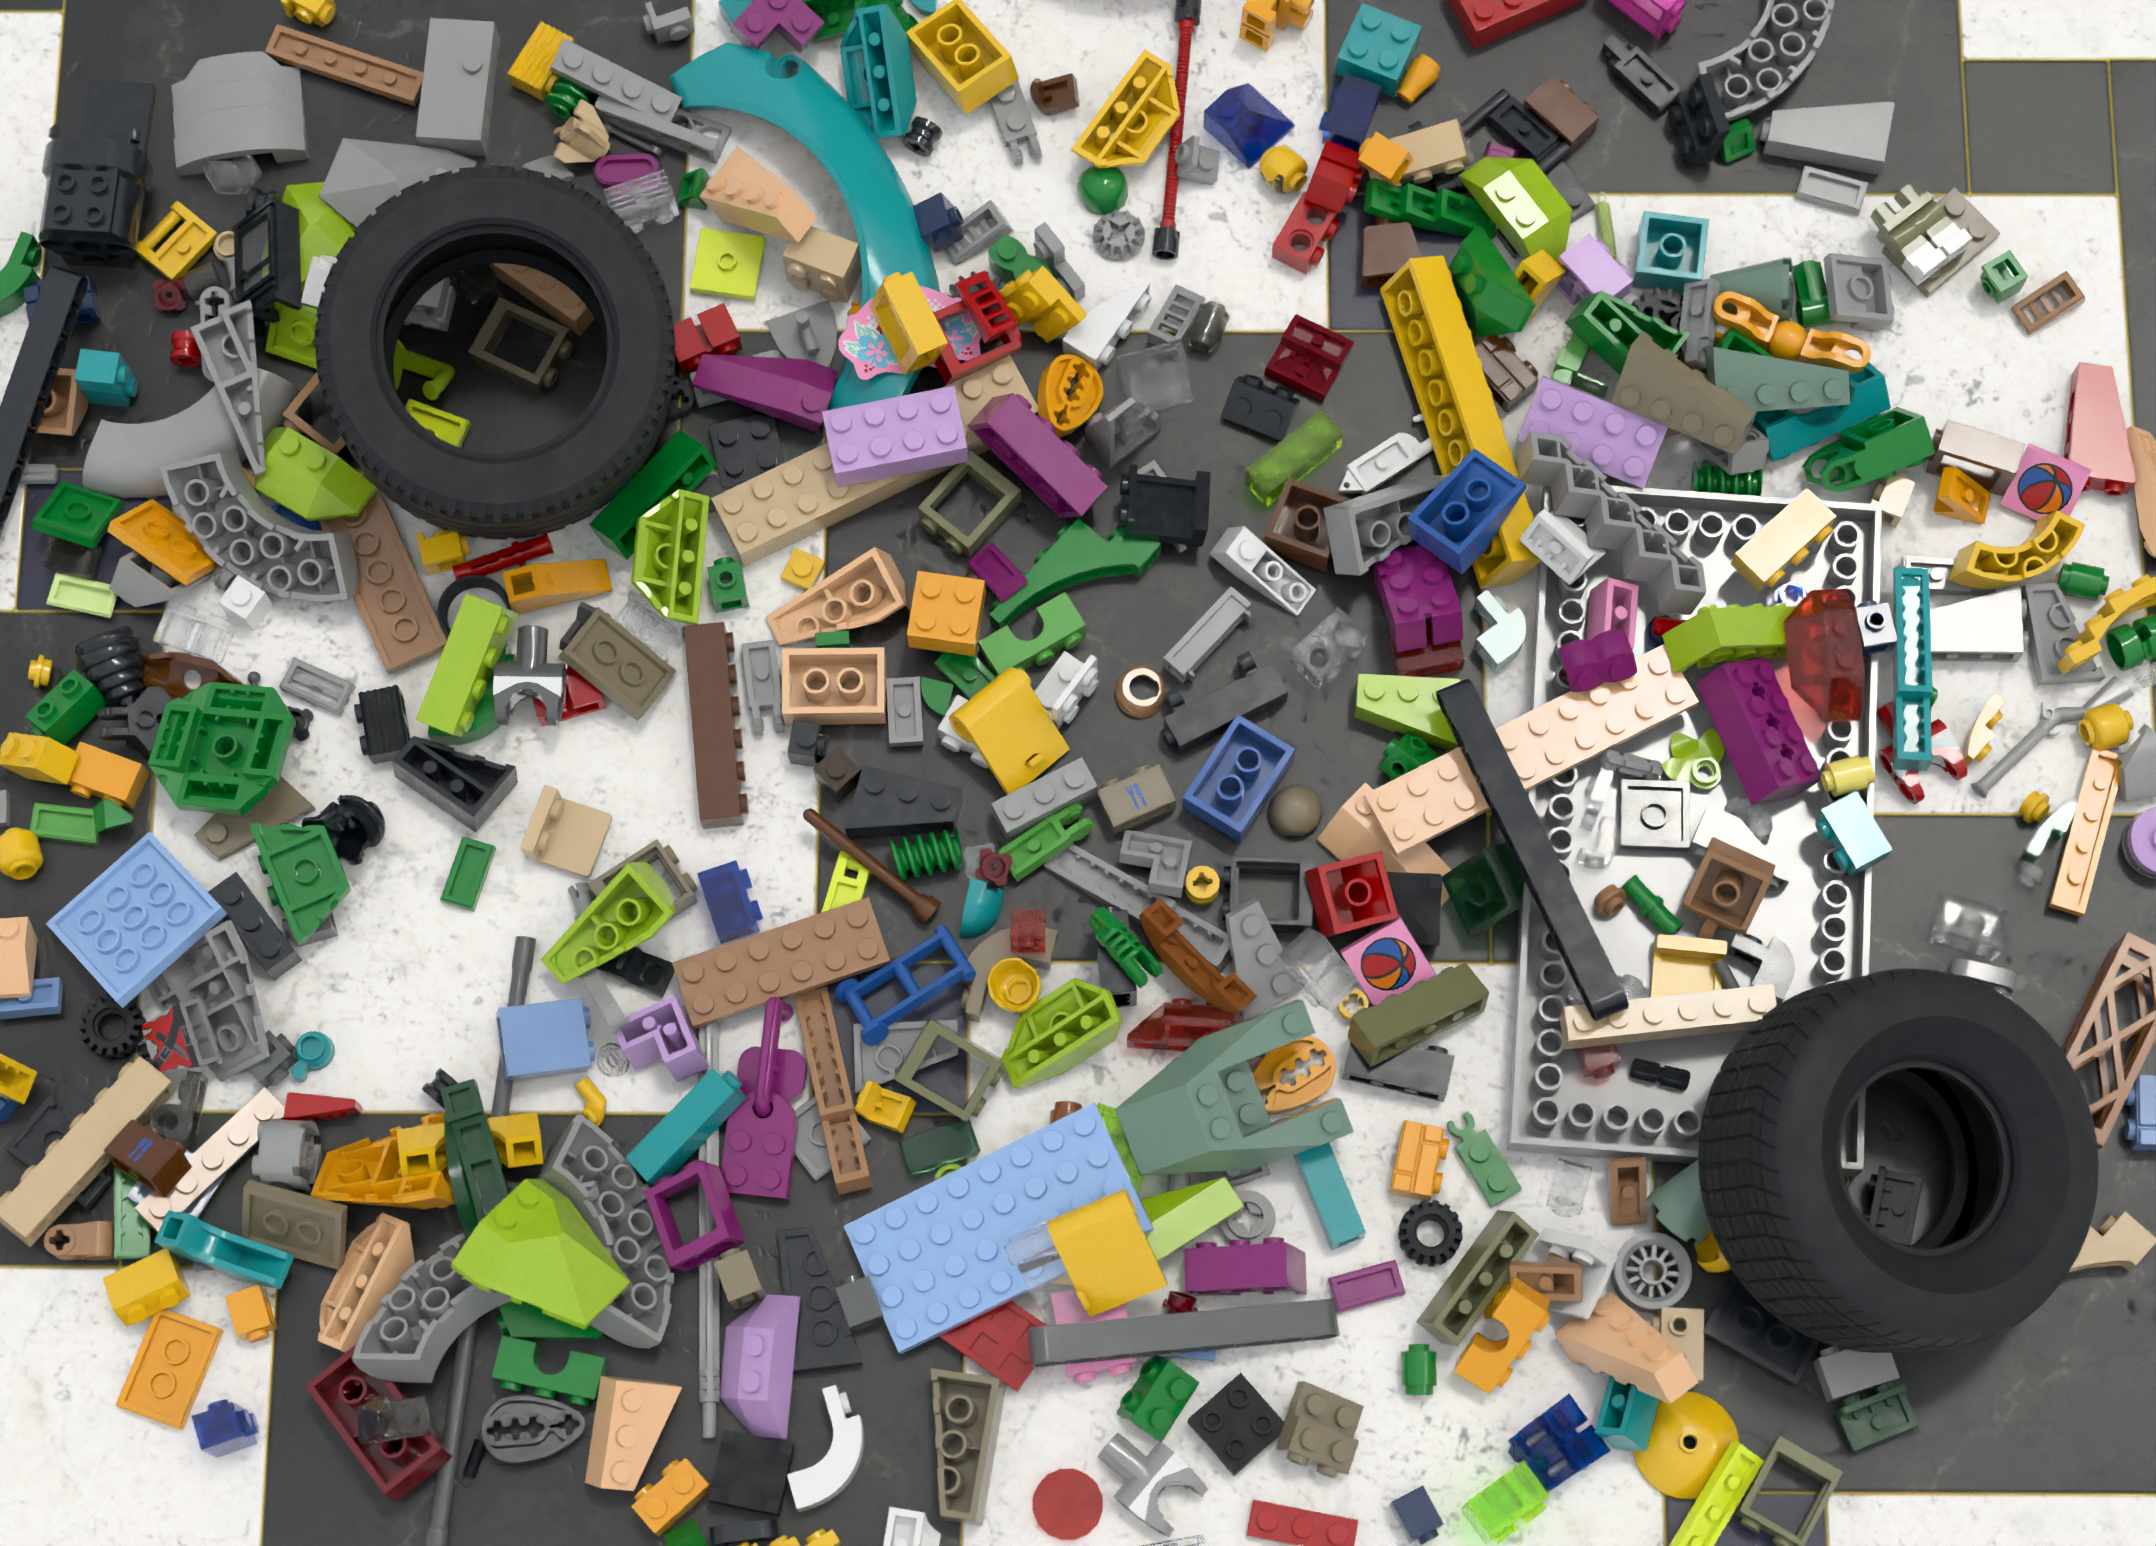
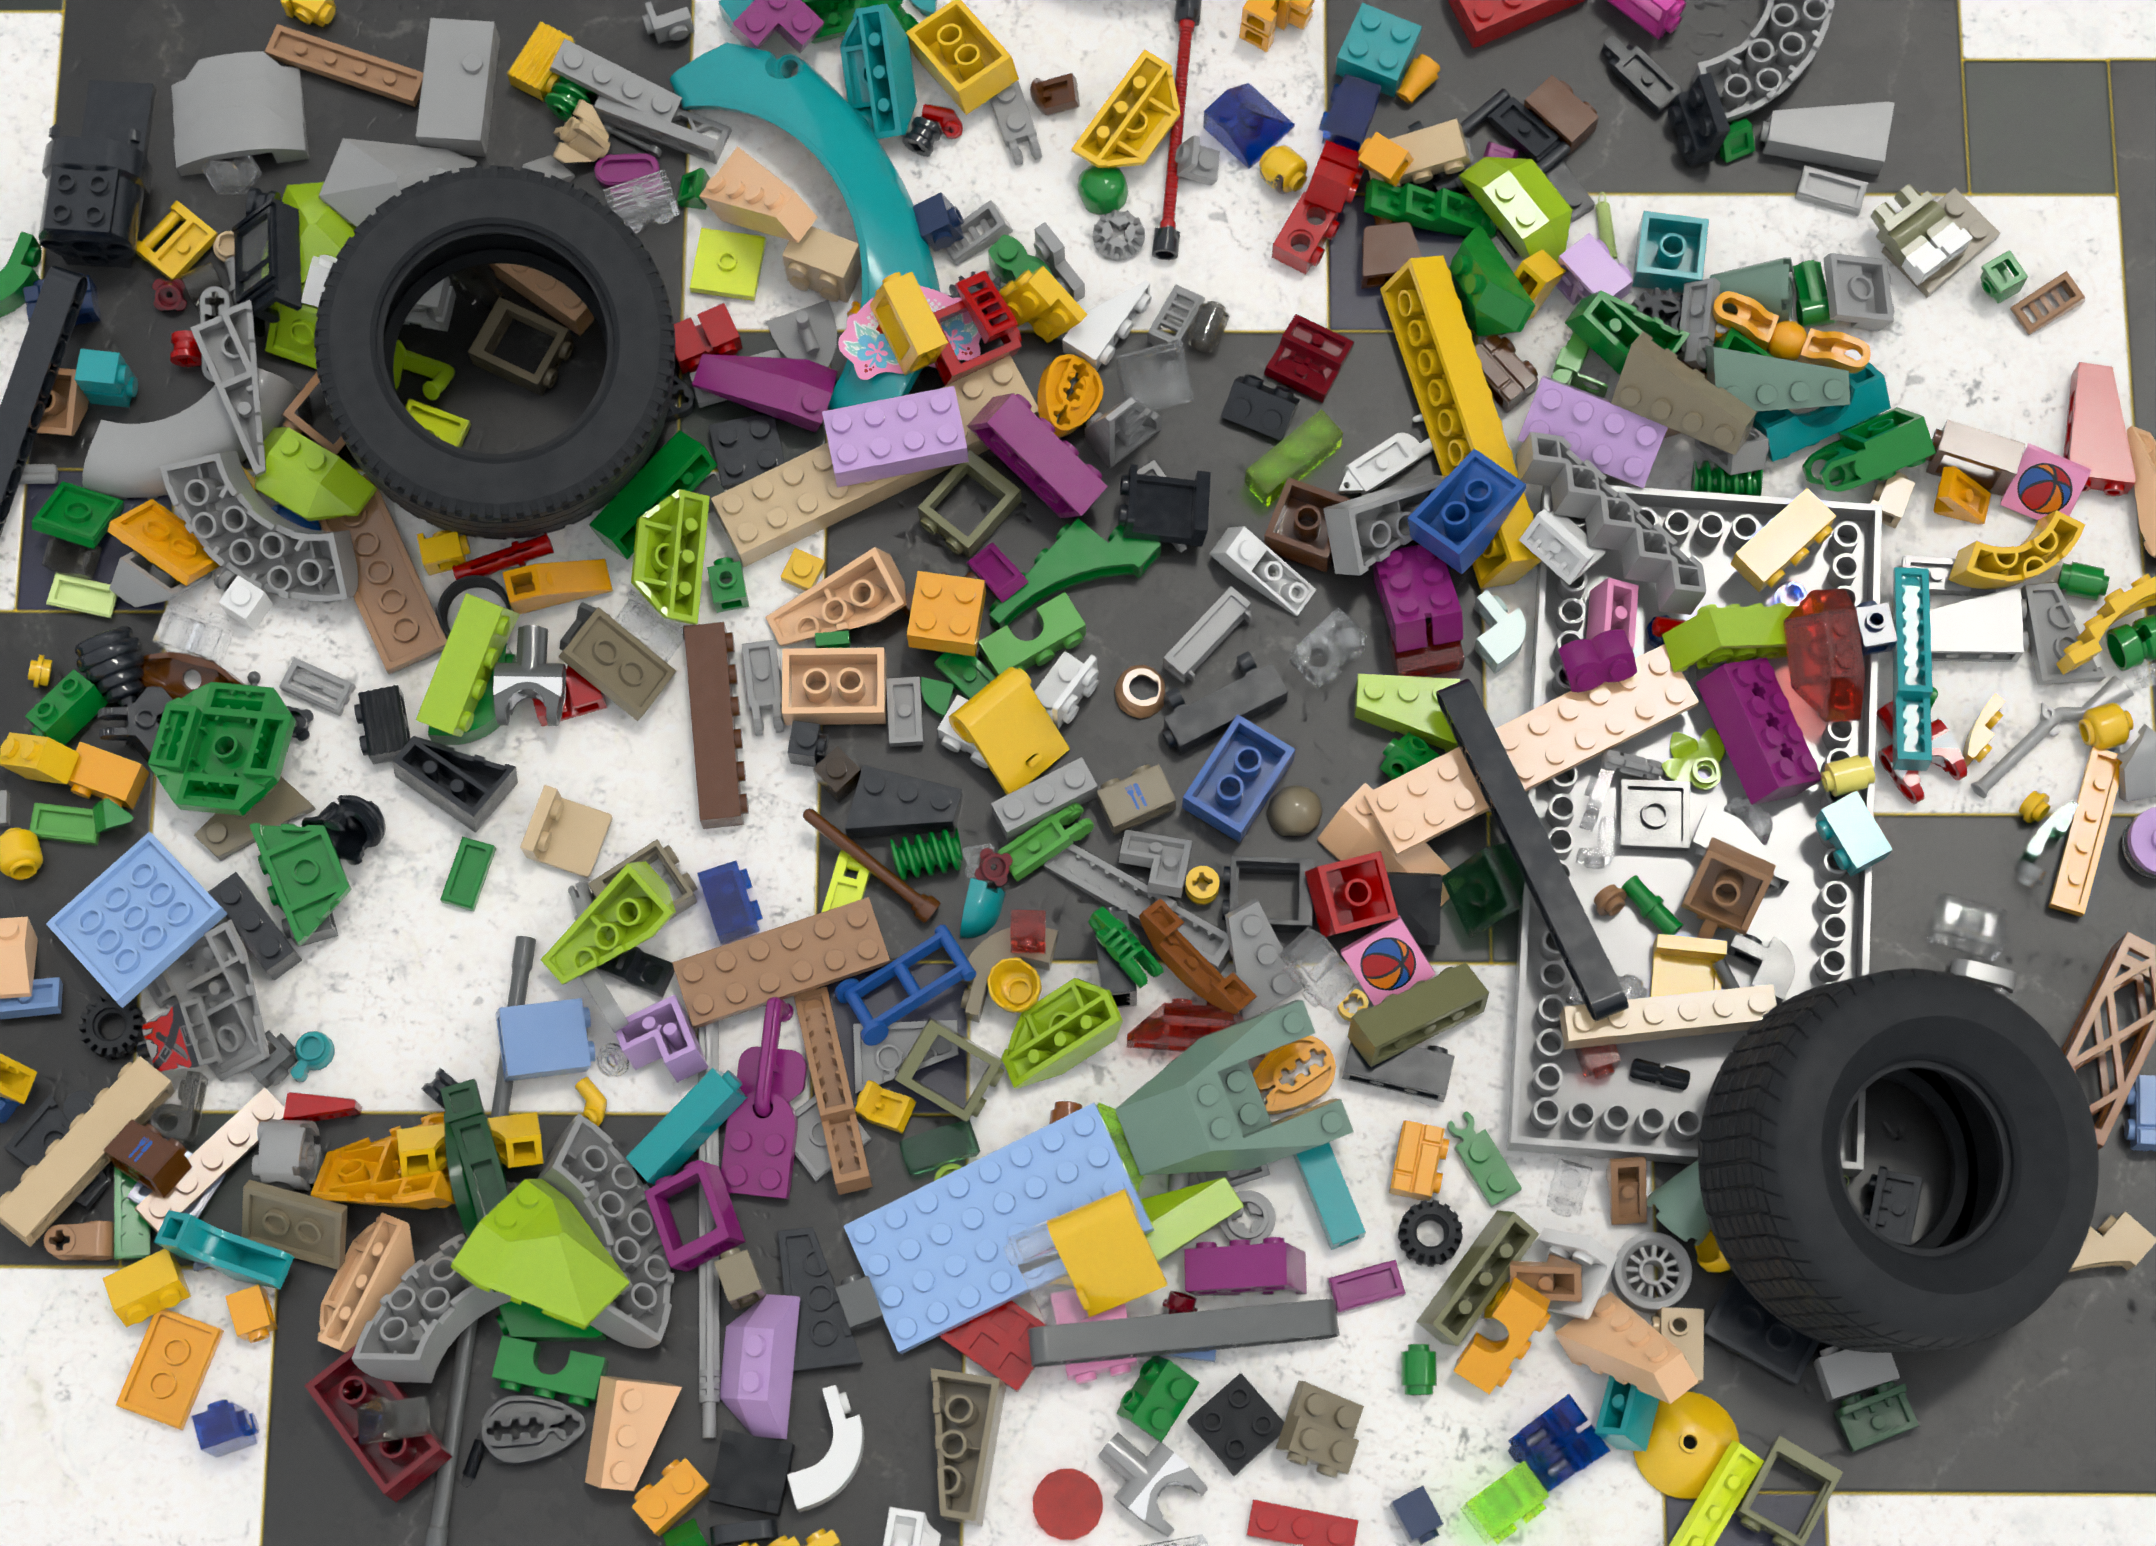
none -> red arm [922,104,963,139]

